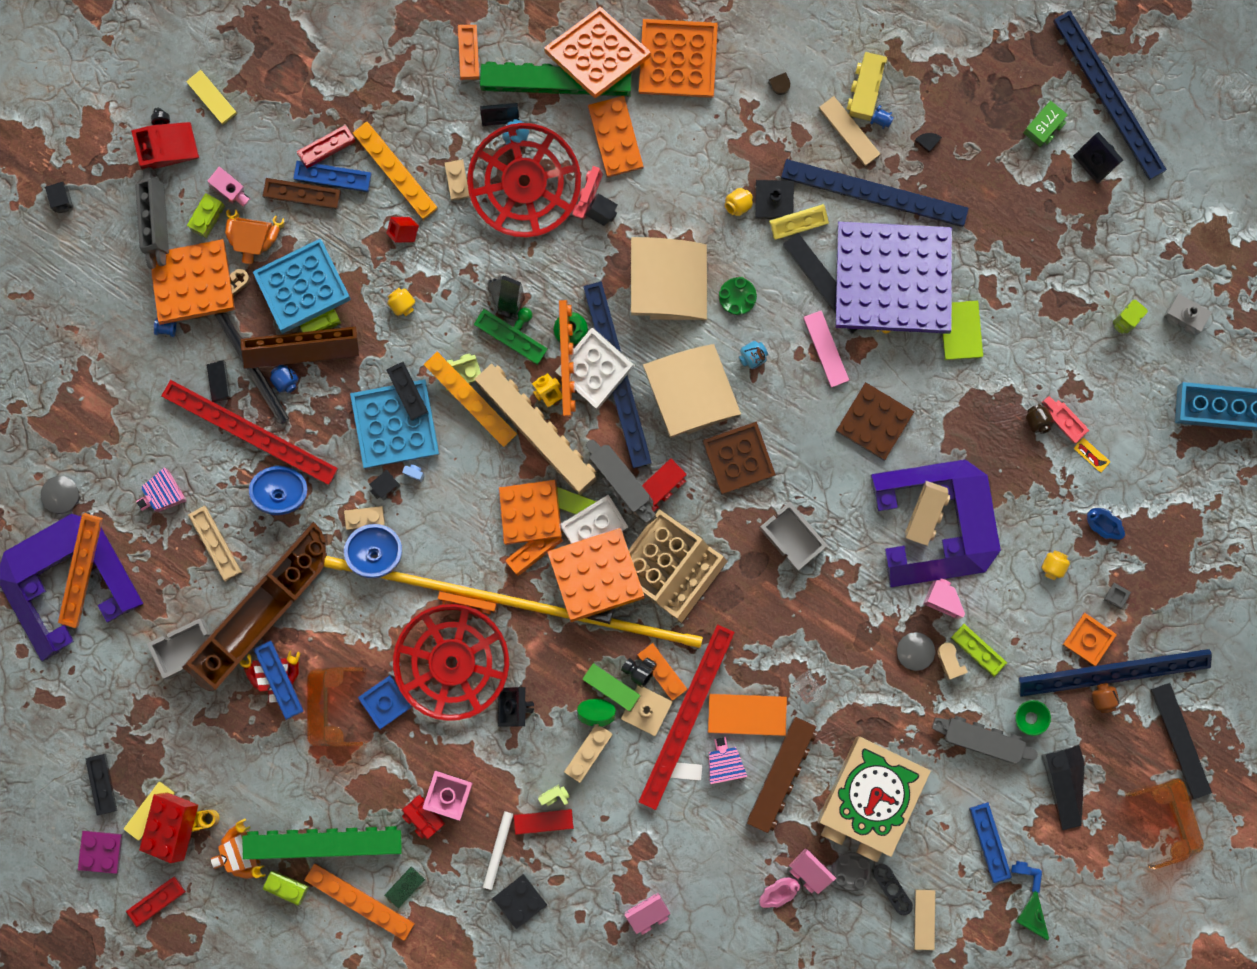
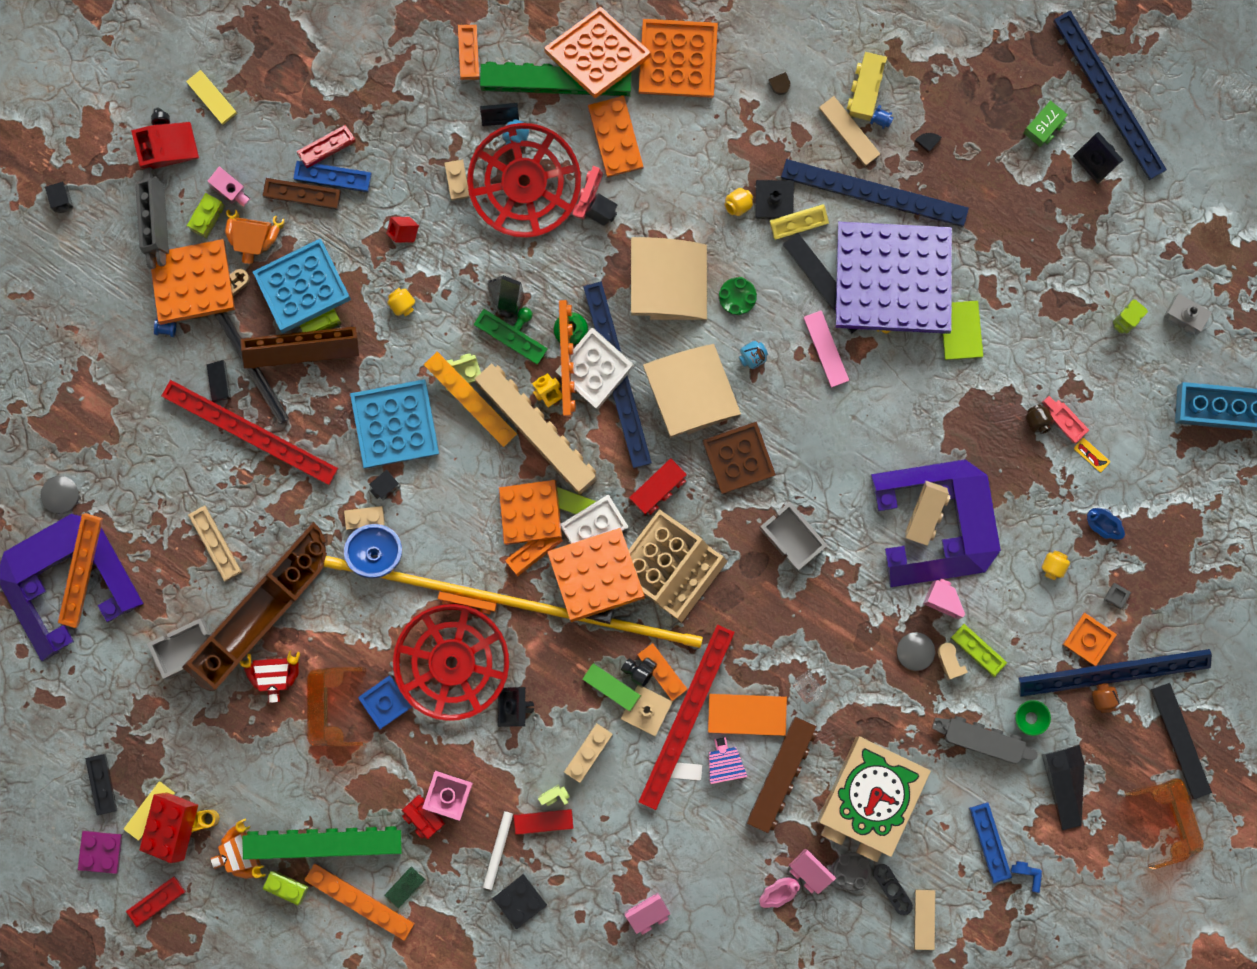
torso [136,468,187,512] -> none
blue dish [249,466,307,515] -> none
blue tile [253,641,304,720] -> none
blue head [270,364,298,393] -> none
light orange plate [353,122,438,220] -> none
black tile [386,362,429,421] -> none
light blue plate [402,464,424,482] -> none
green tile [577,699,616,727] -> none
dark grey hinge [586,440,657,524] -> none
reddish brown plate [836,382,915,461] -> none
green tile [1016,890,1049,941] -> none

